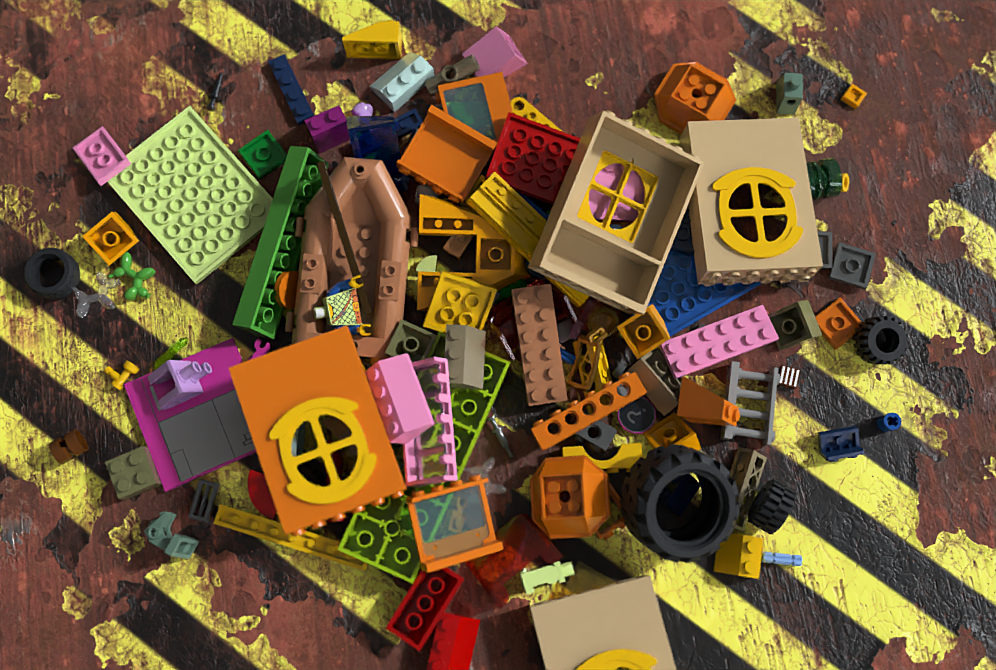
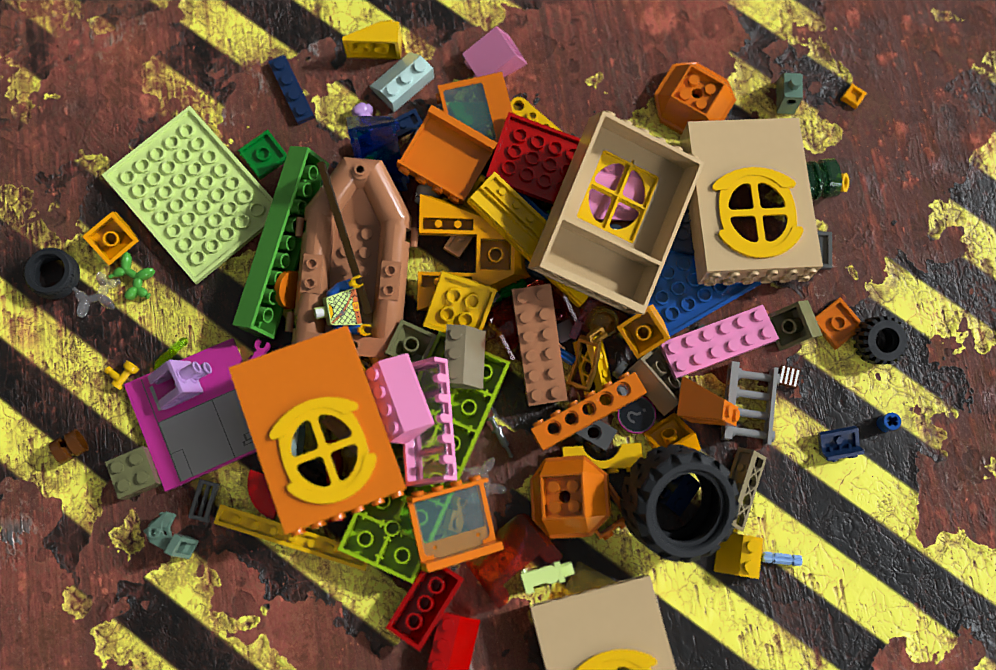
bright pink tile [73,126,132,186] -> none
black piece [206,72,224,112] -> none
magenta slope [304,105,353,154] -> none
yellowish green tile [416,255,437,273] -> none
dark tan piece [425,55,480,96] -> none
black tyre [748,479,796,535] -> none
dark grey plate [828,242,876,290] -> none

